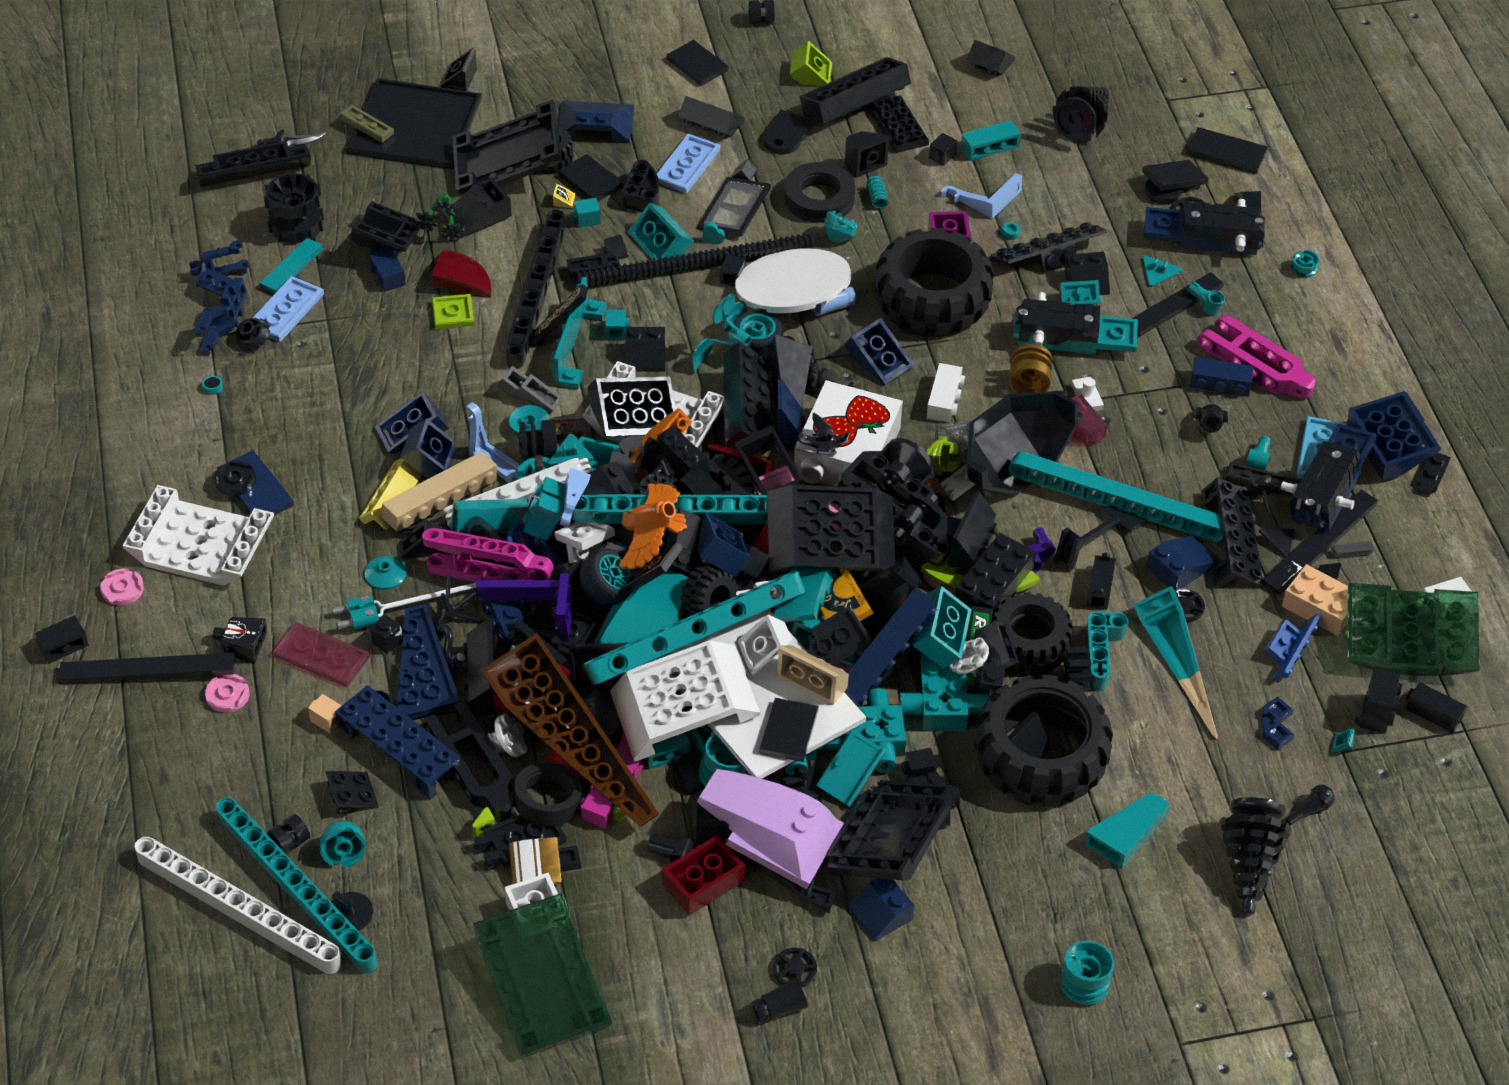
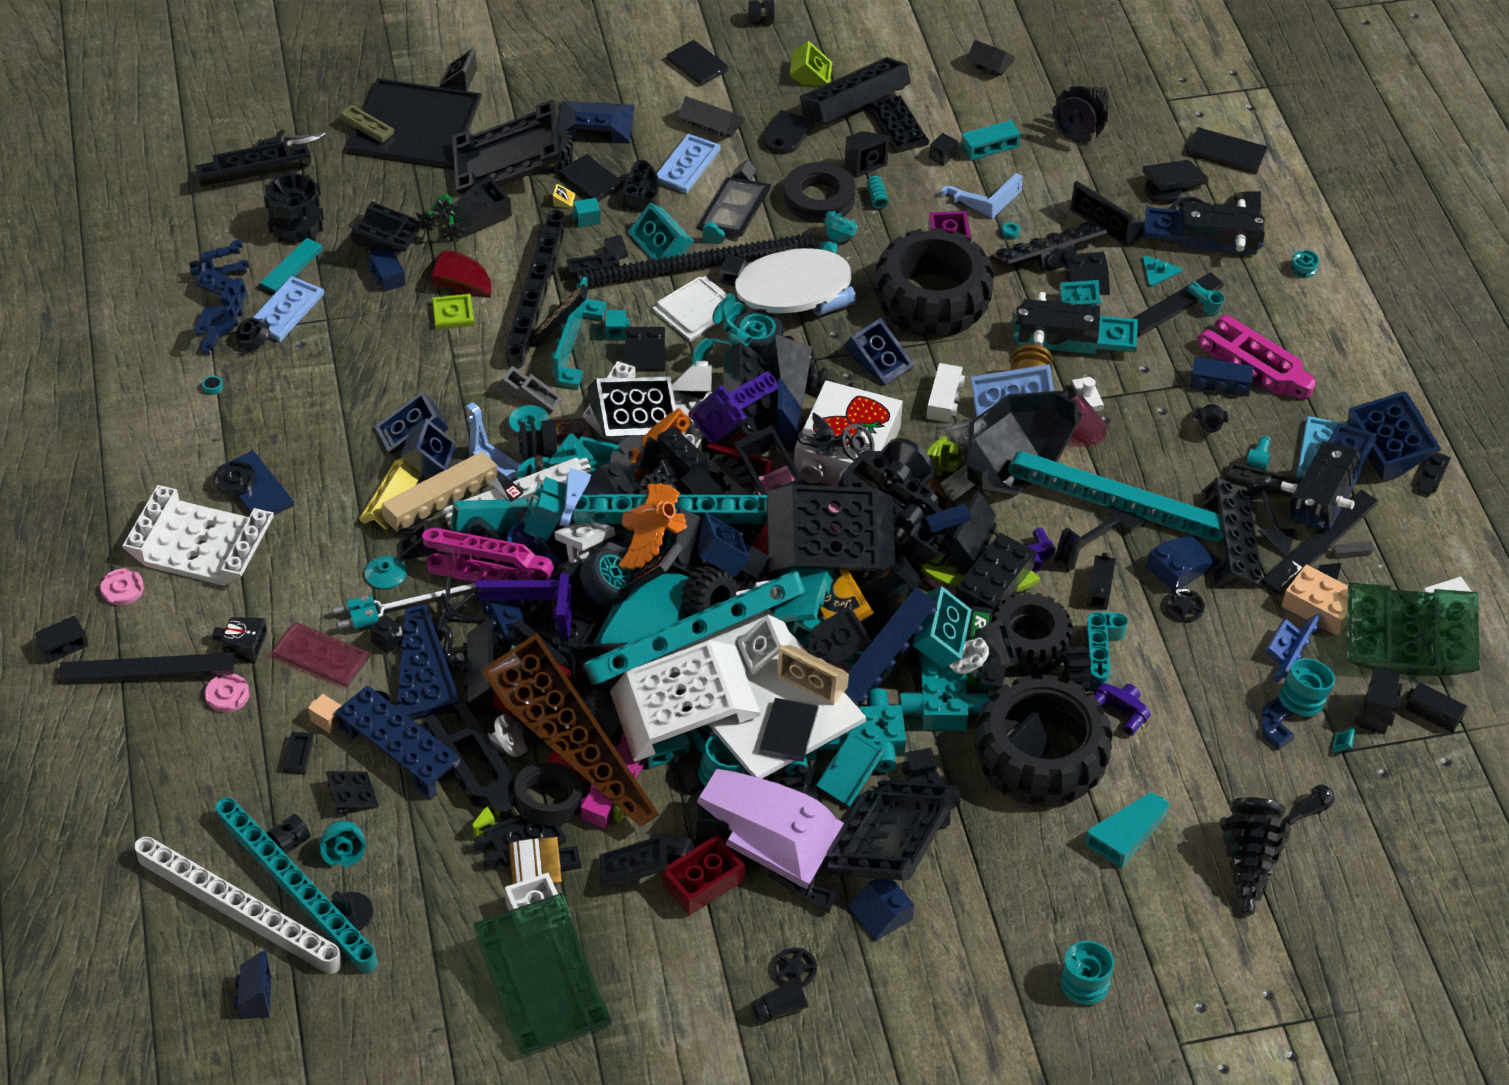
teal plate [1133,586,1218,739] -> none
none -> dark blue slope [234,951,272,1019]
none -> black tile [283,732,314,775]
none -> sticker [489,475,524,502]
none -> black tile [600,834,668,890]
none -> white piece [652,276,736,342]
none -> white slope [672,361,712,391]
none -> dark purple bracket [687,371,778,444]
none -> teal slope [818,241,838,254]
none -> black wheel [841,424,875,461]
none -> dark blue tile [925,504,972,532]
none -> light blue tile [970,364,1054,417]
none -> black slope [1070,181,1144,247]
none -> dark purple connector [1094,683,1151,736]
none -> teal wheel [1279,658,1335,717]

